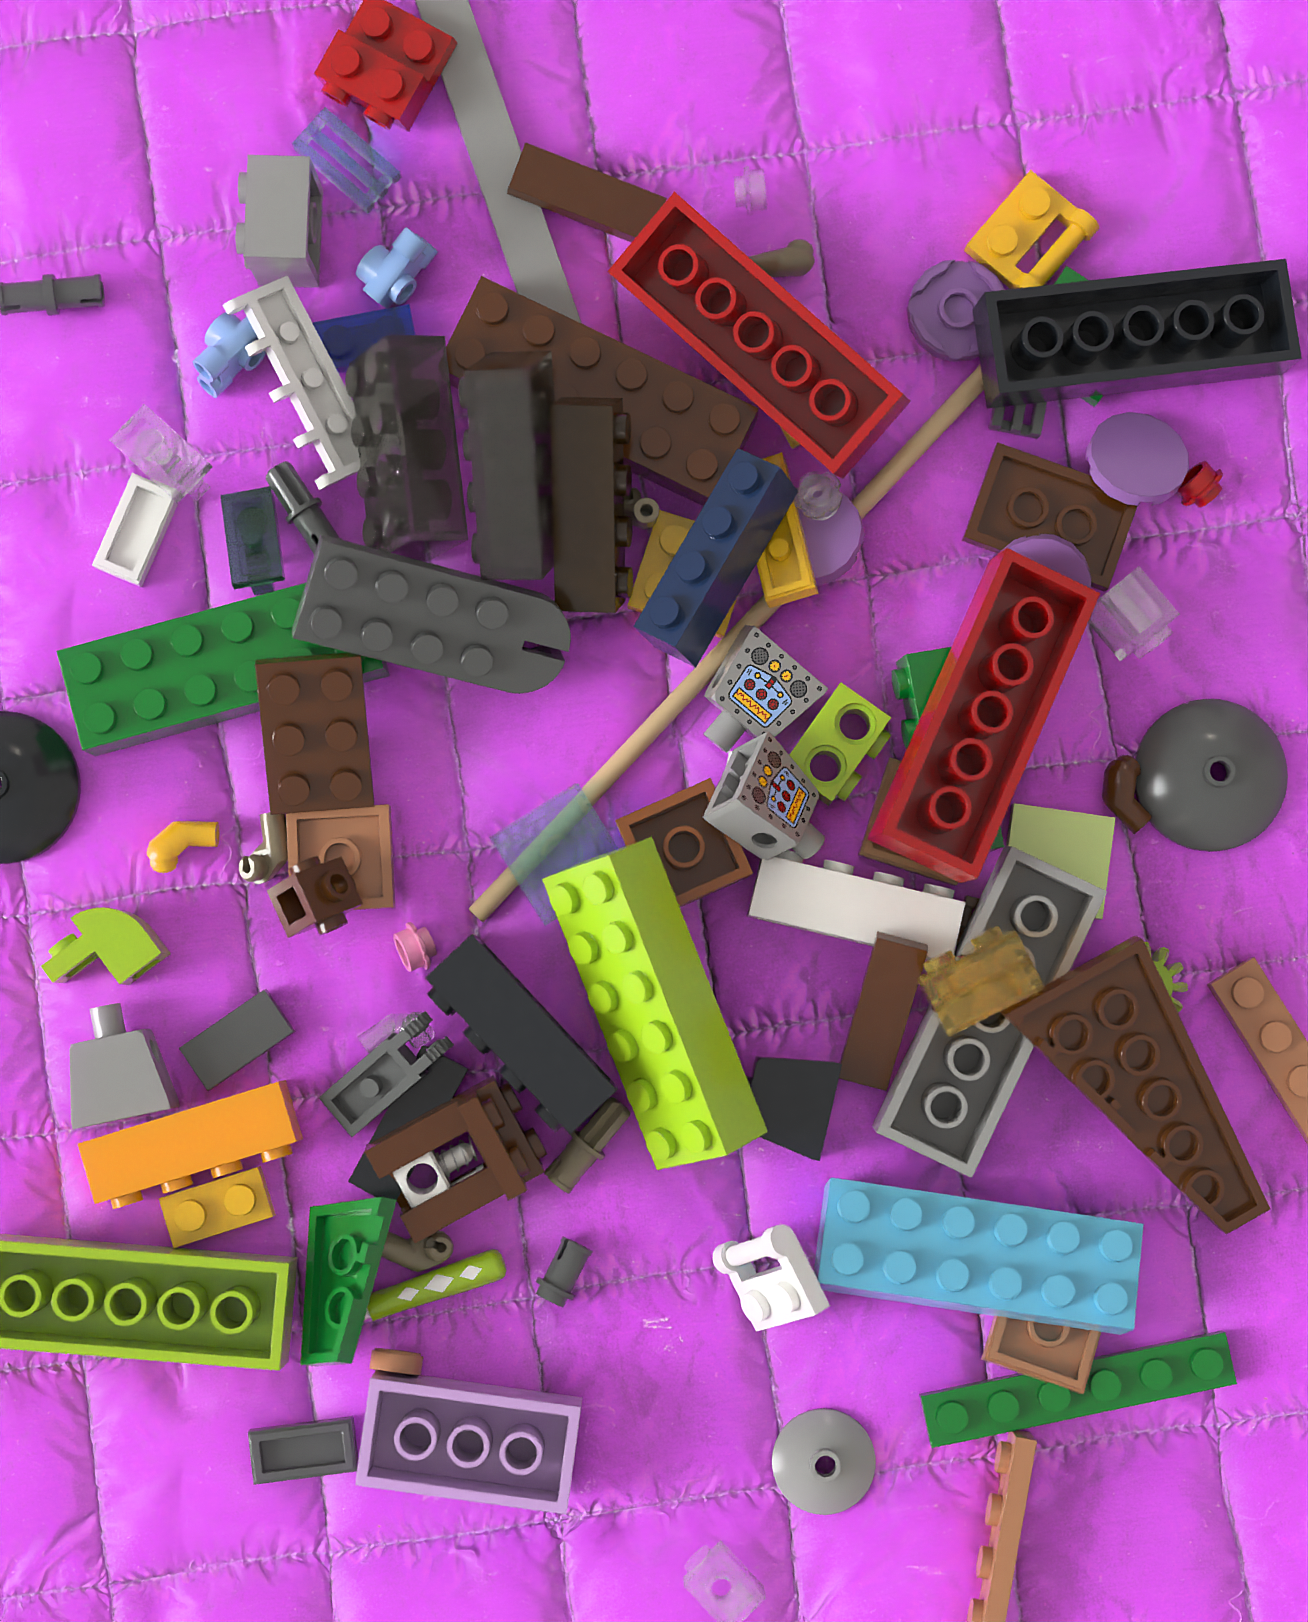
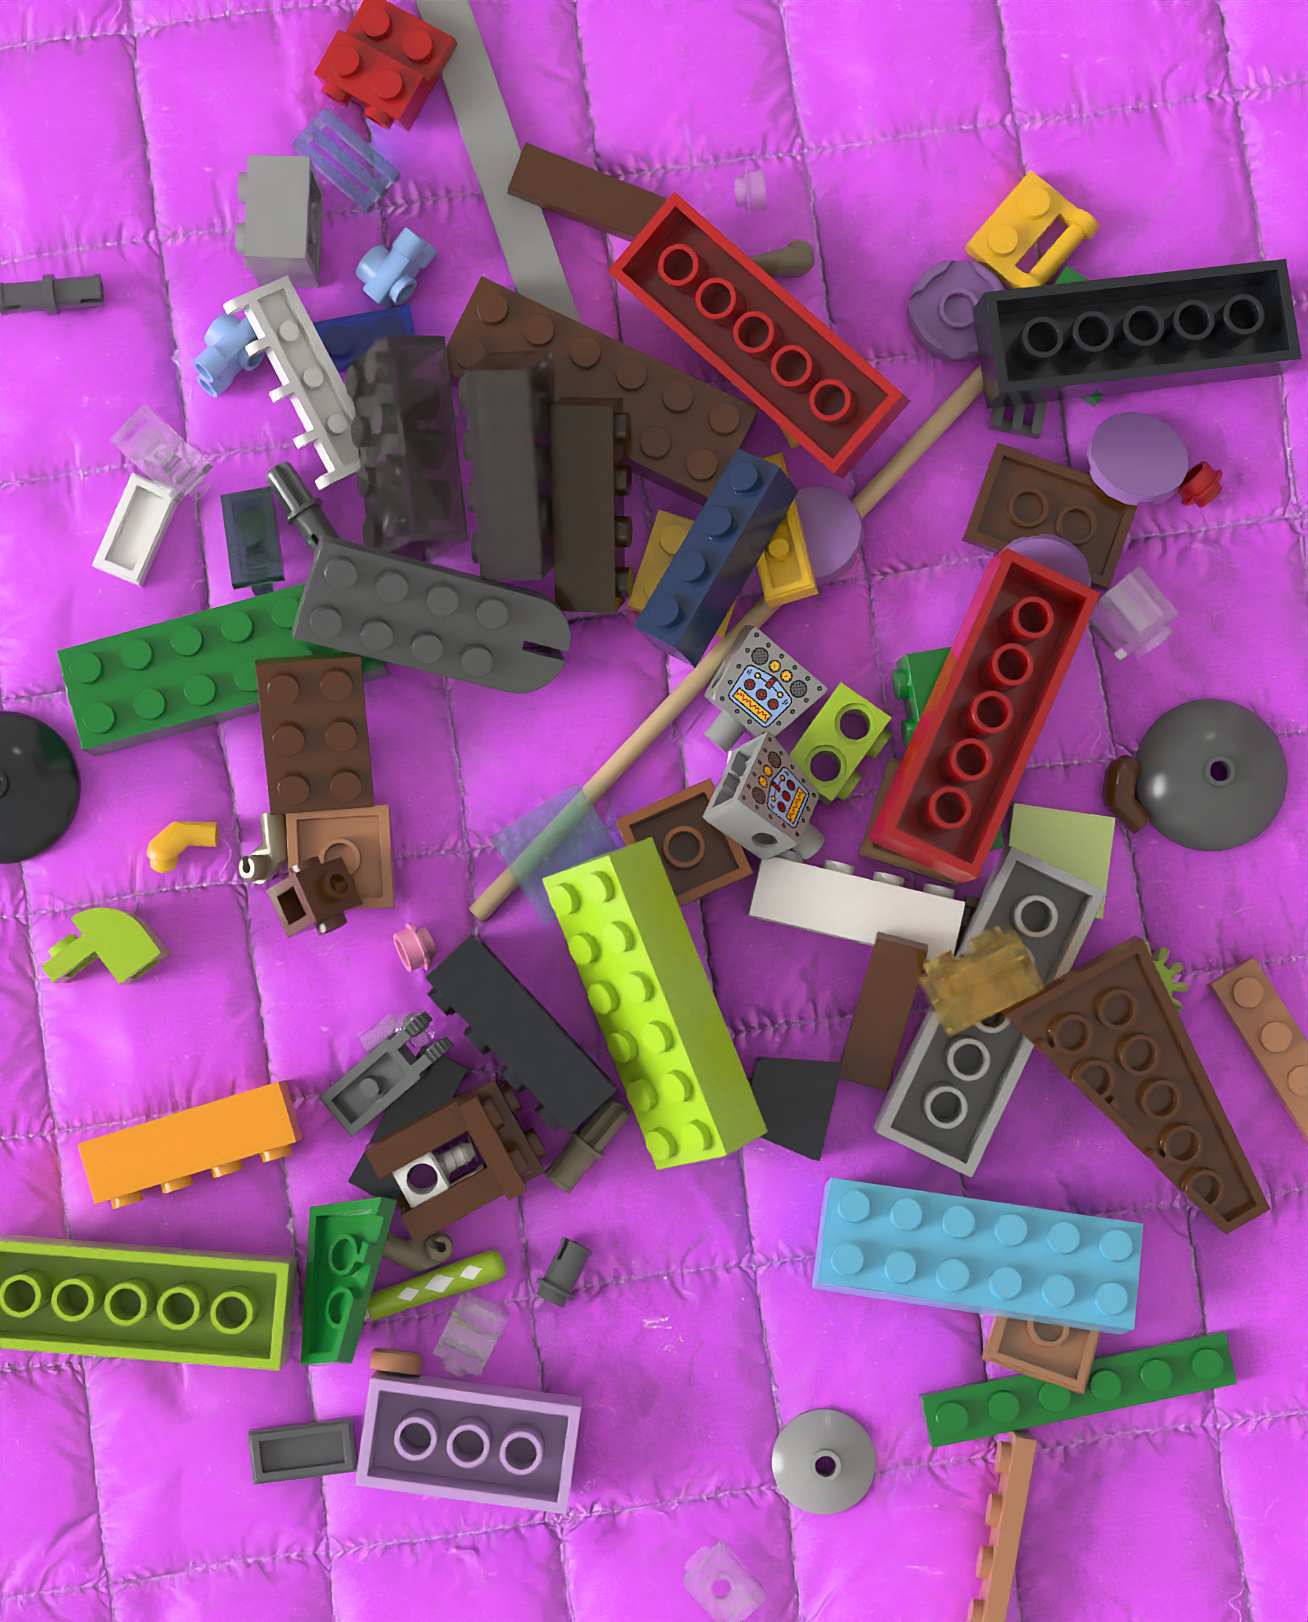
light grey torso [70,1003,180,1130] -> none
yellow plate [159,1166,276,1248] -> none
dark grey tile [179,989,296,1091] -> none
dark tan arm [624,488,659,530] -> none
white plate [713,1224,830,1332] -> none
clear plate [793,471,842,520] -> none
none -> clear brick [432,1291,510,1379]

